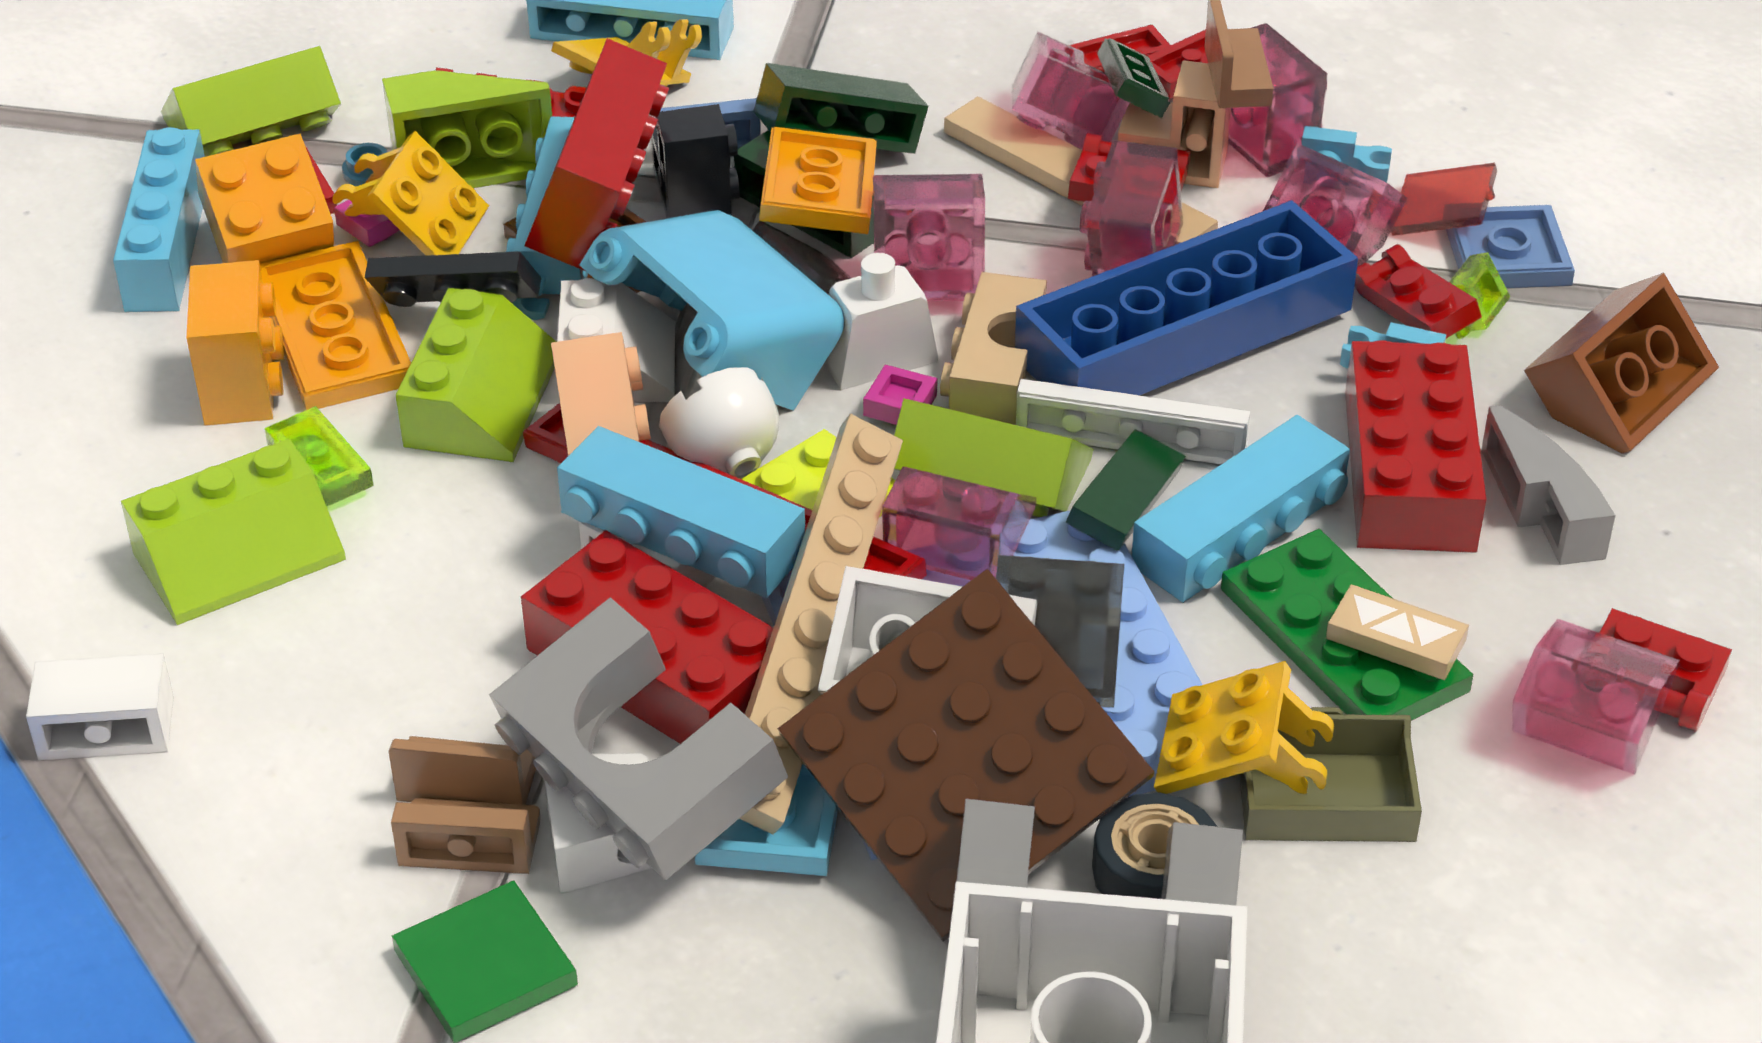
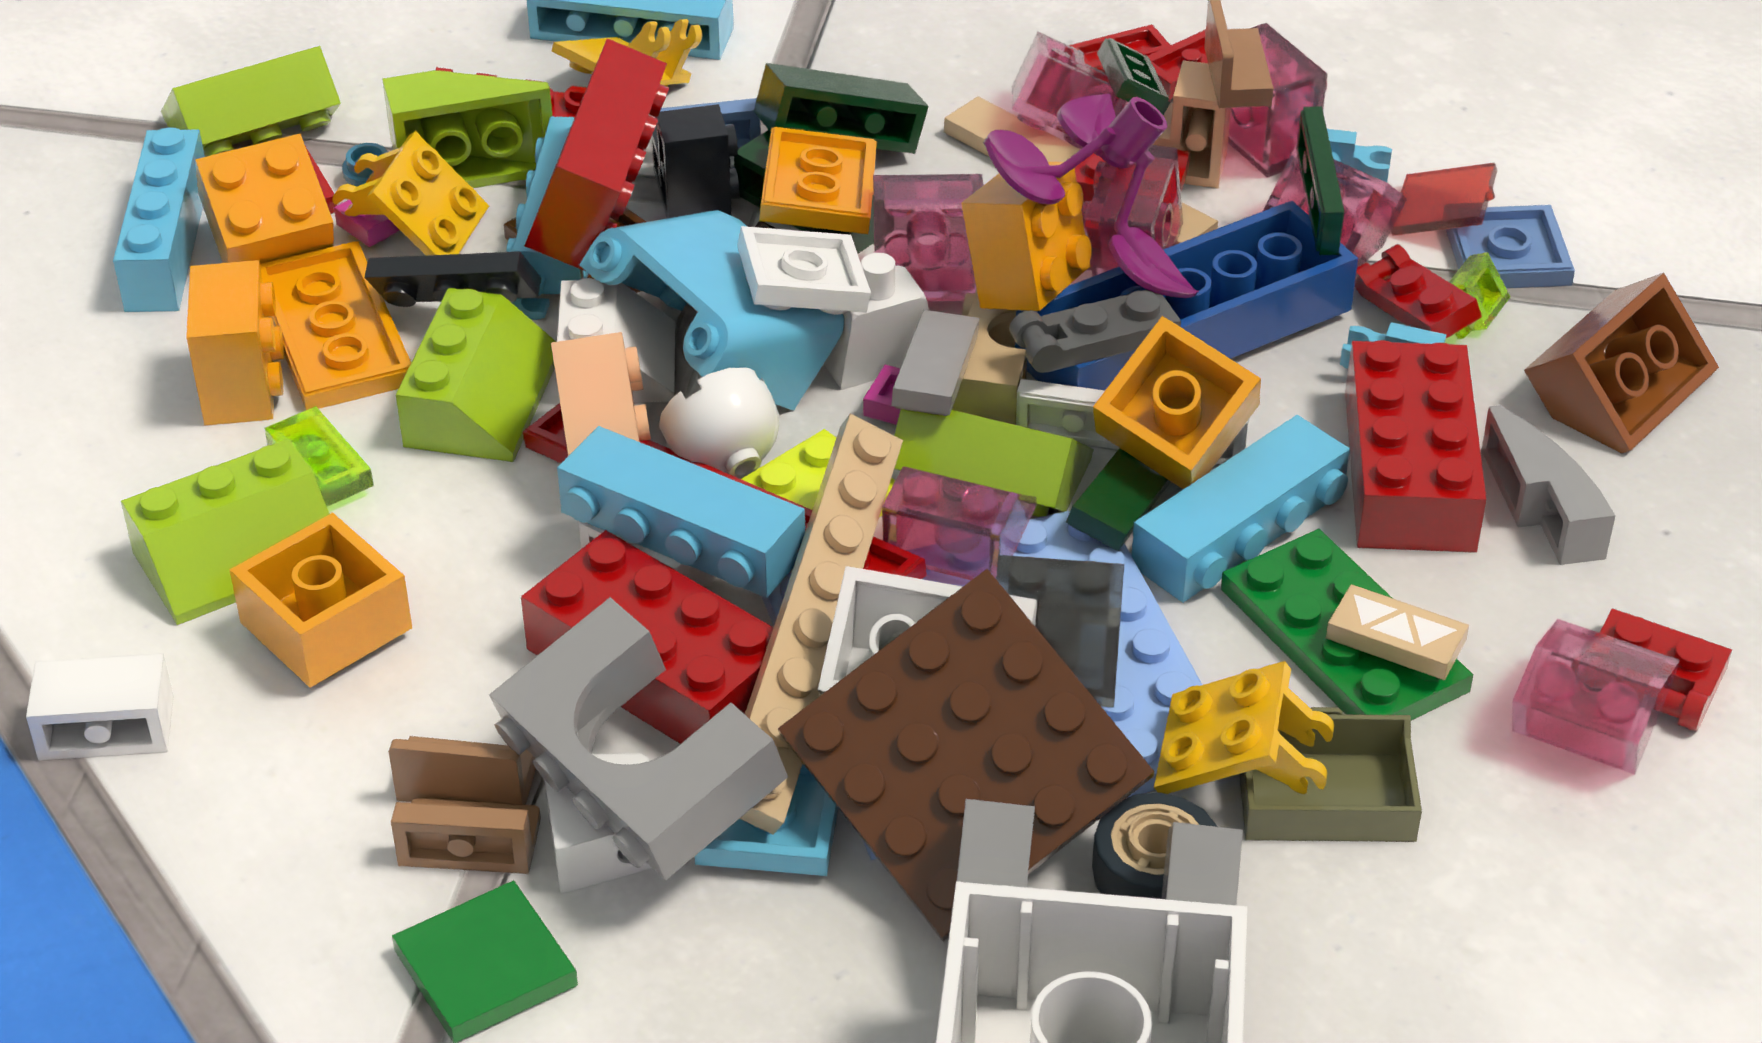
none -> light orange brick [229,513,413,688]
none -> white plate [737,226,871,315]
none -> light grey tile [891,310,979,416]
none -> light orange brick [961,162,1092,311]
none -> magenta plant [983,94,1199,298]
none -> dark grey plate [1009,290,1181,373]
none -> light orange brick [1093,316,1261,489]
none -> dark green tile [1296,106,1345,255]

